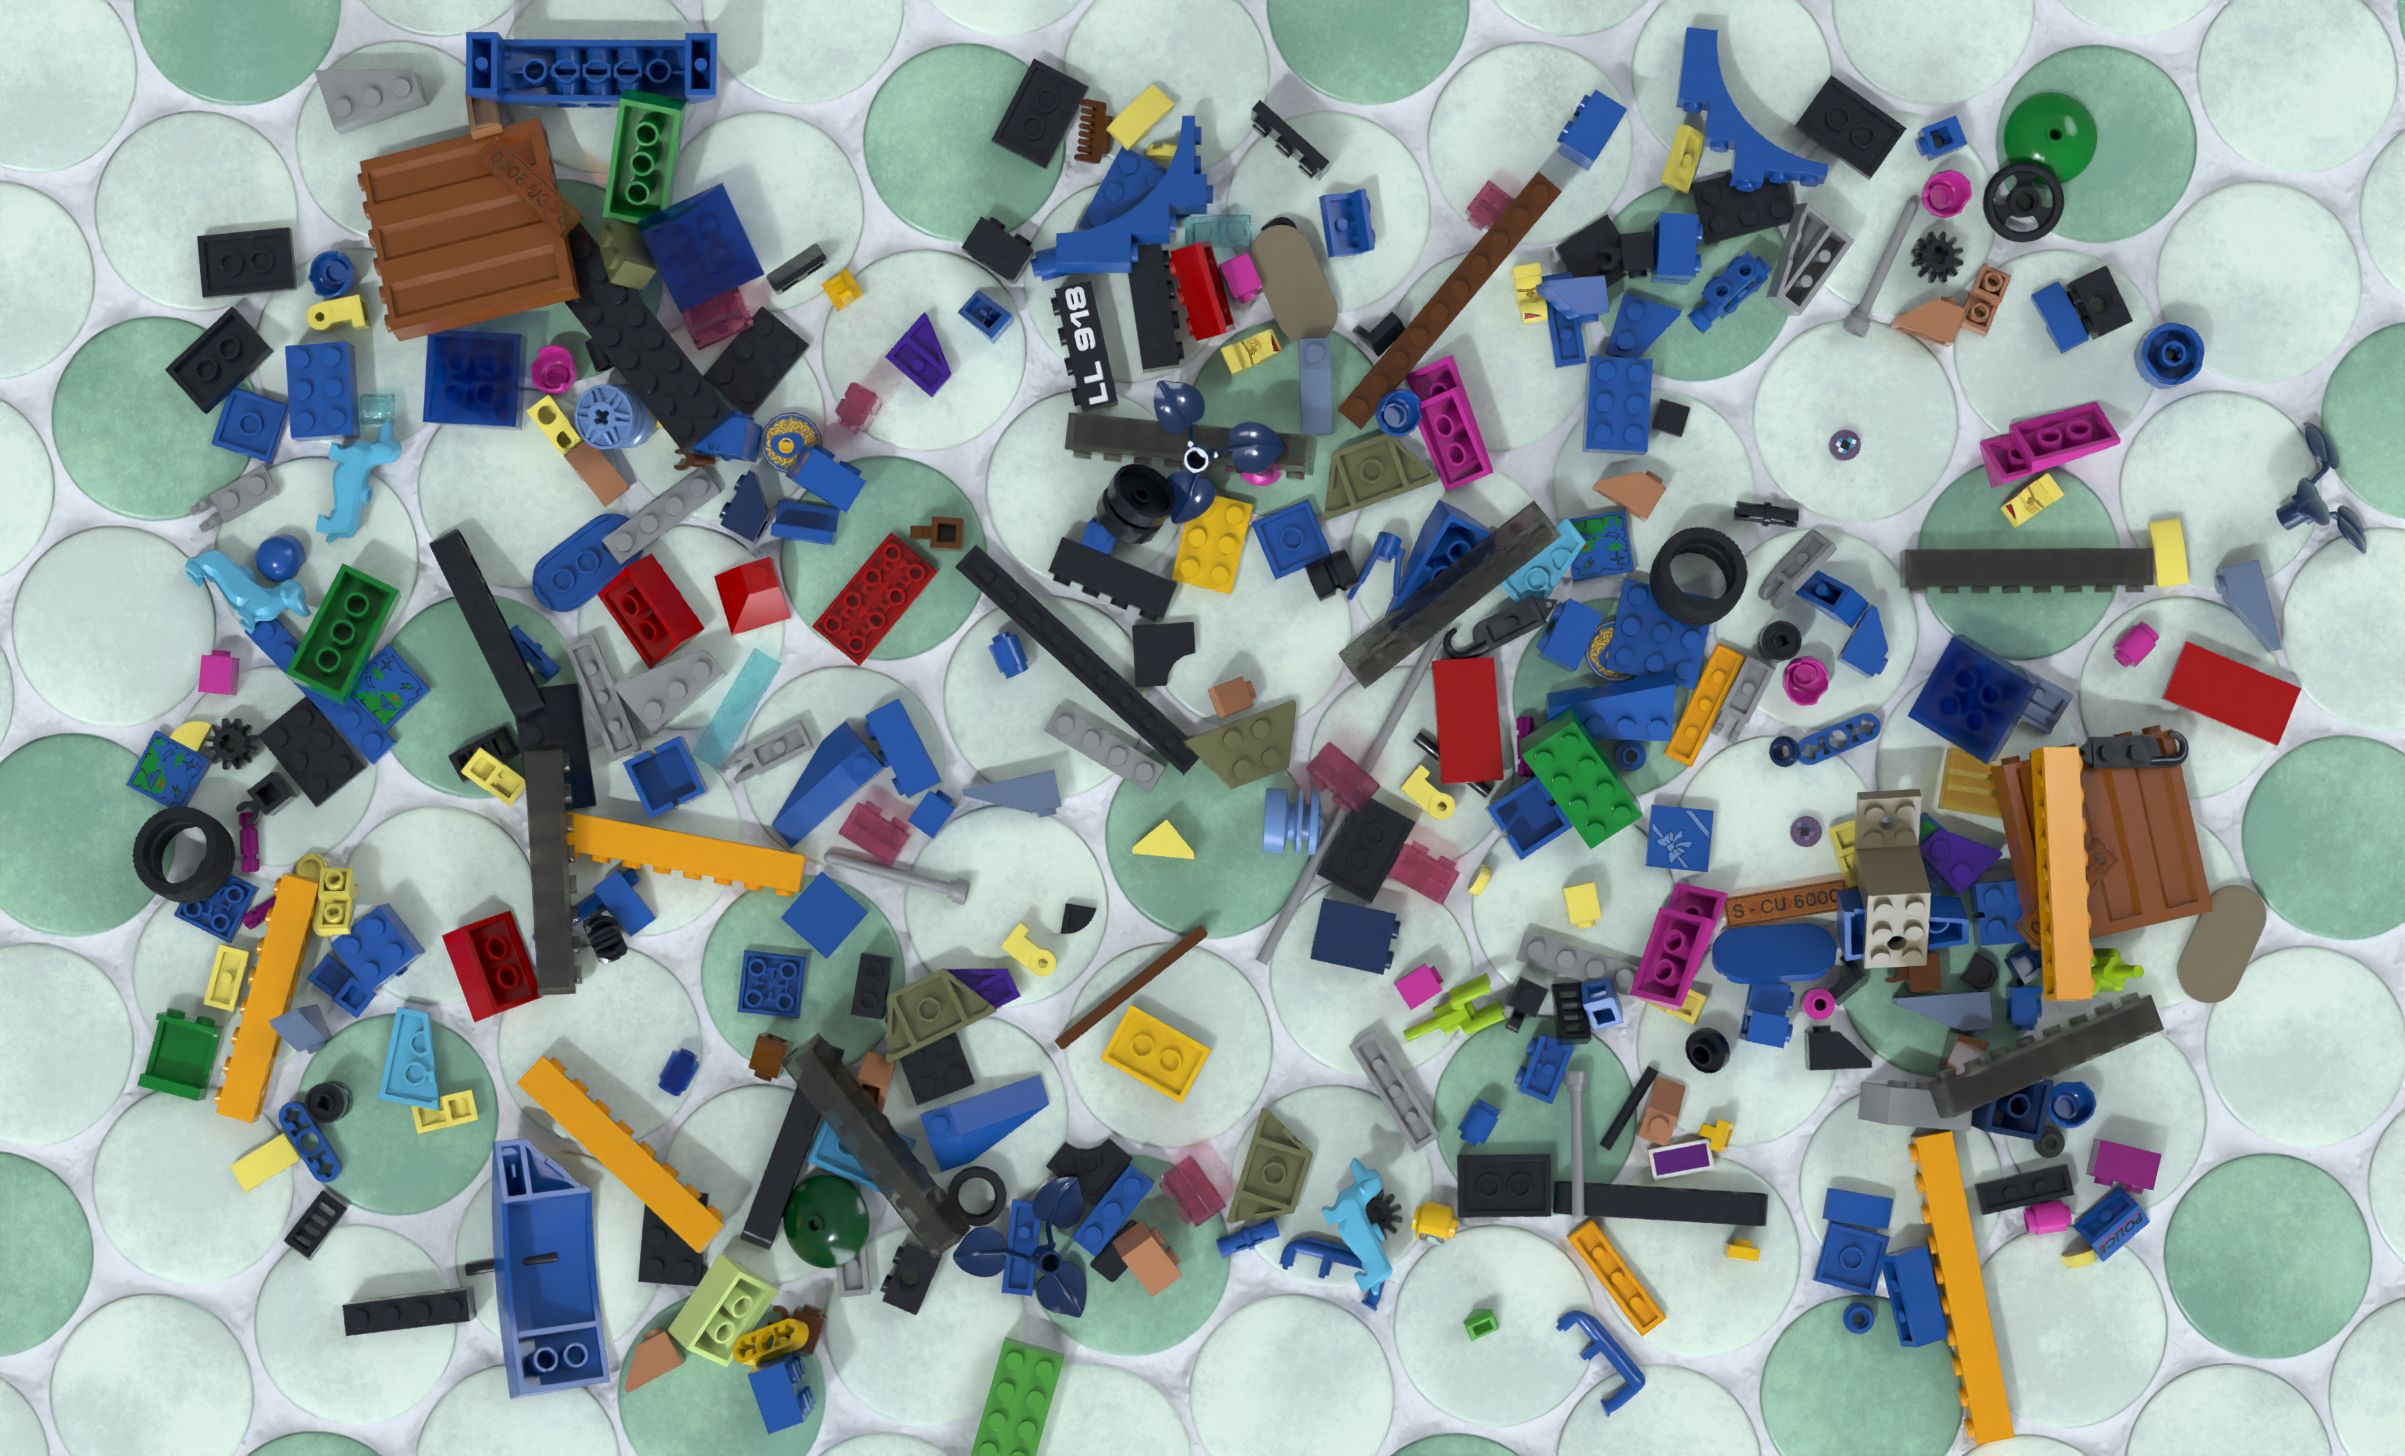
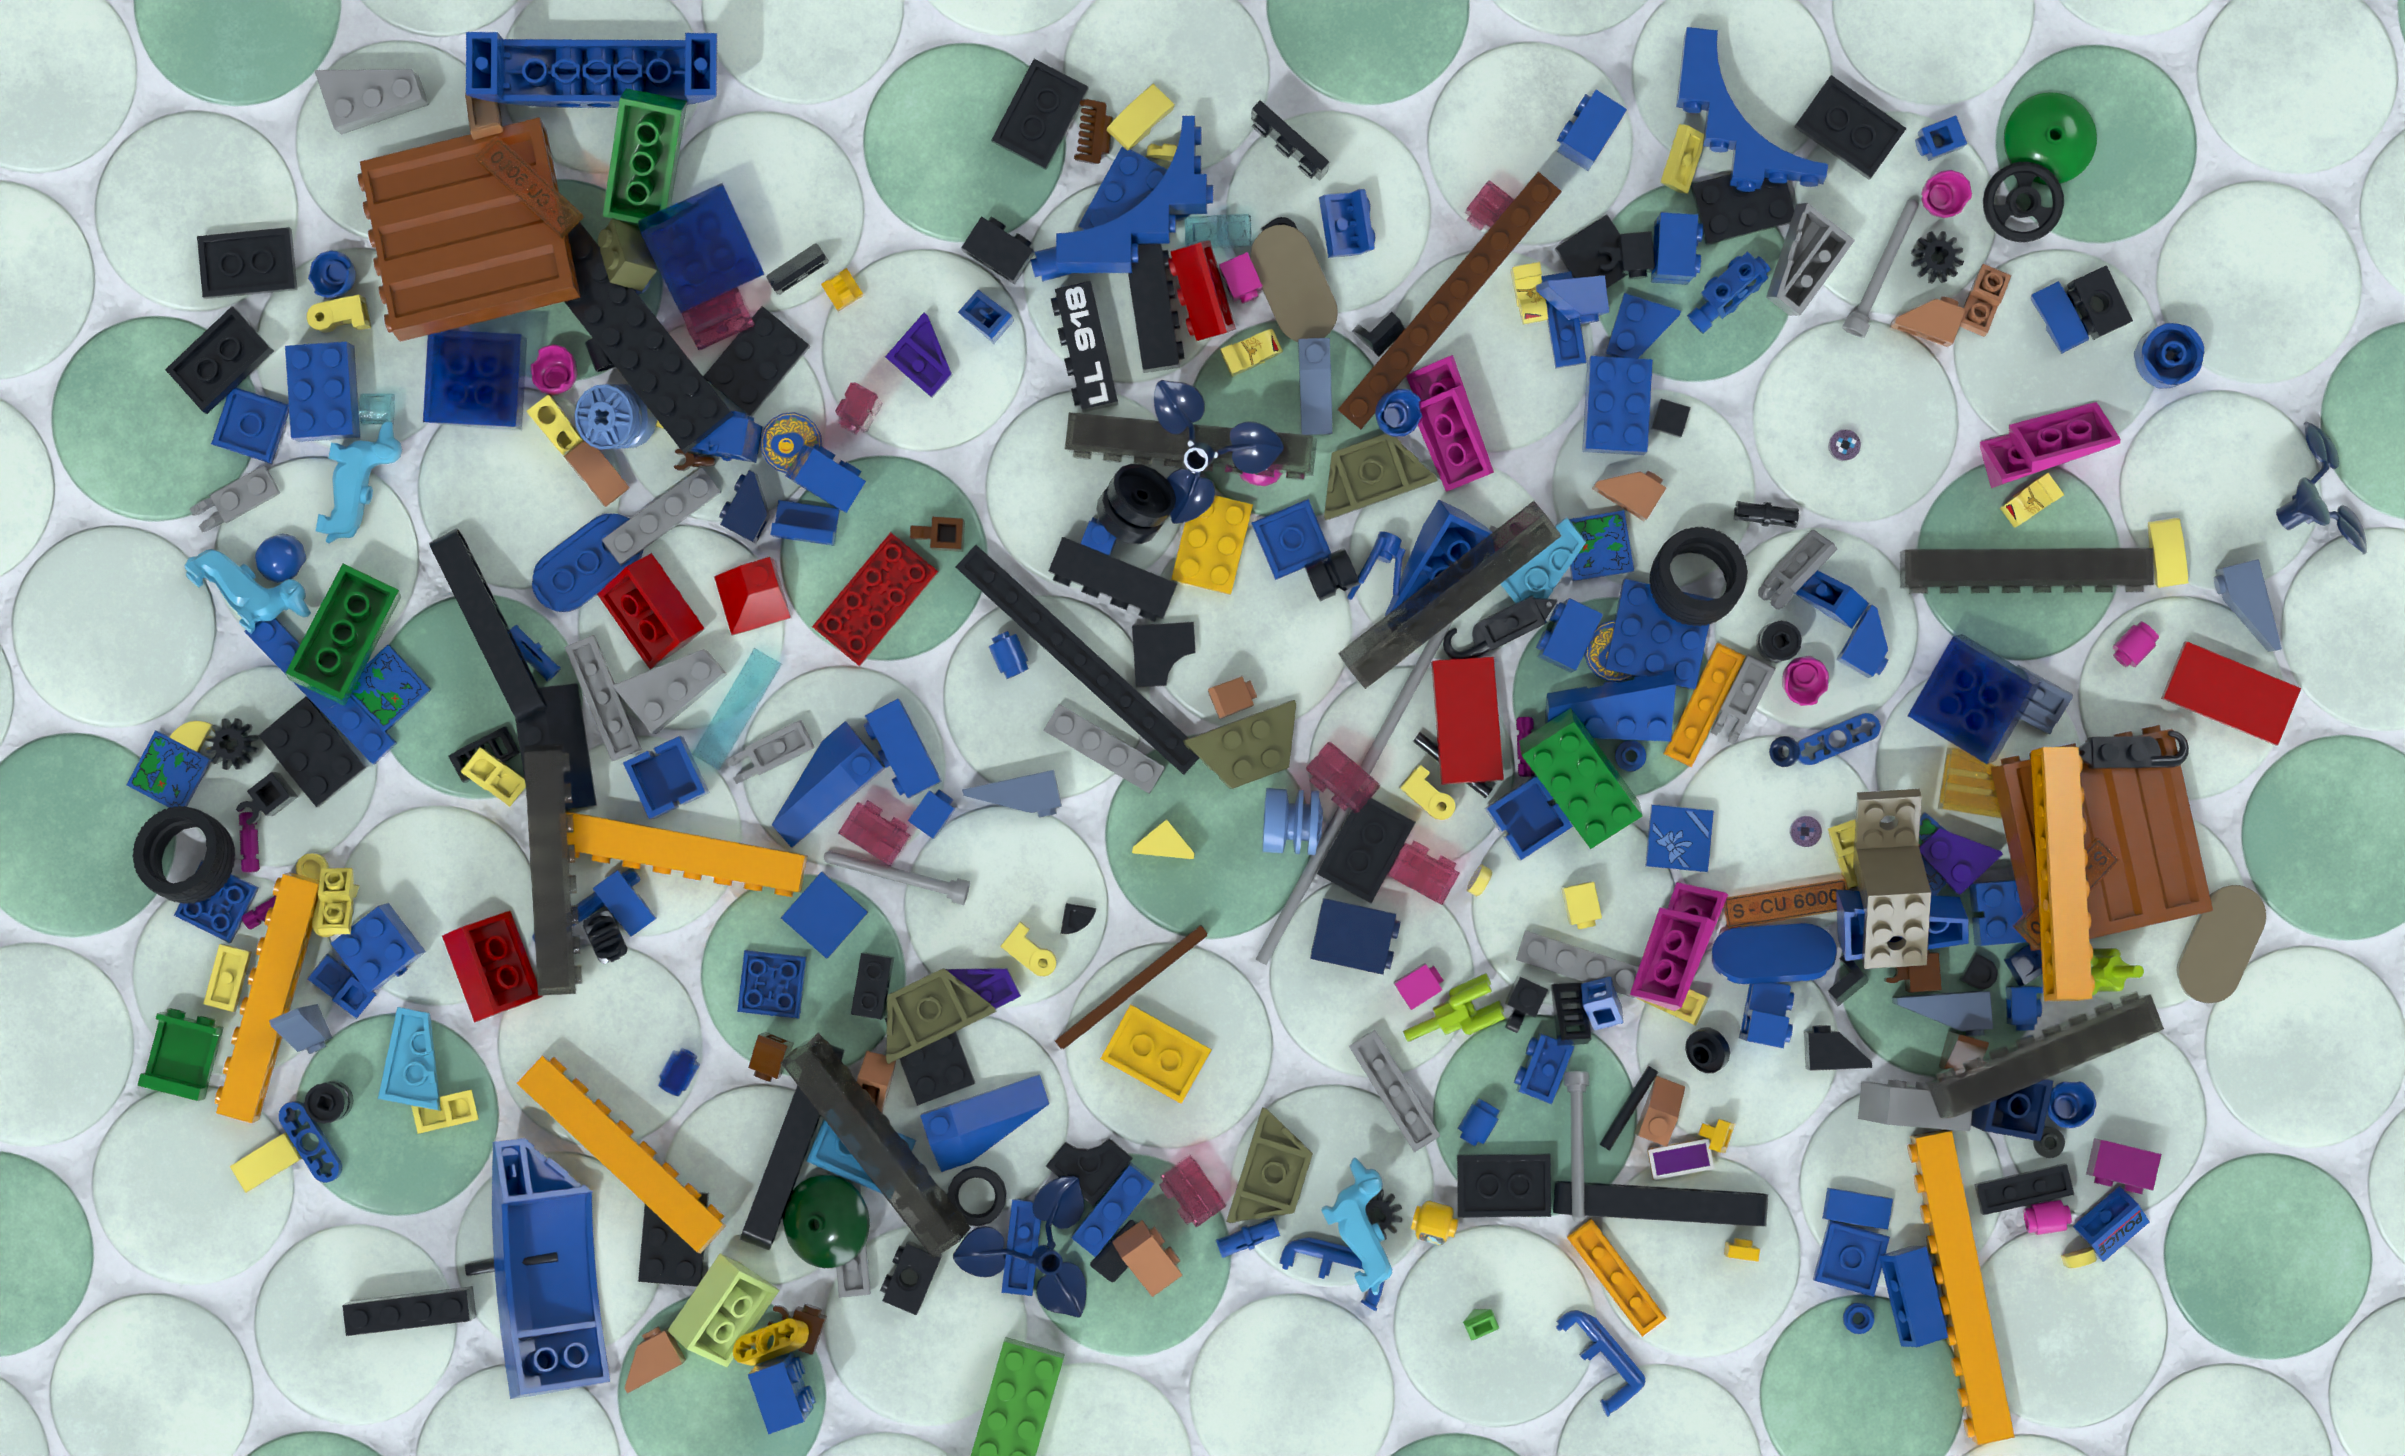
dark pink brick [198,650,240,695] -> none
black slope [283,1190,347,1261] -> none
dark pink brick [1800,988,1835,1020] -> none

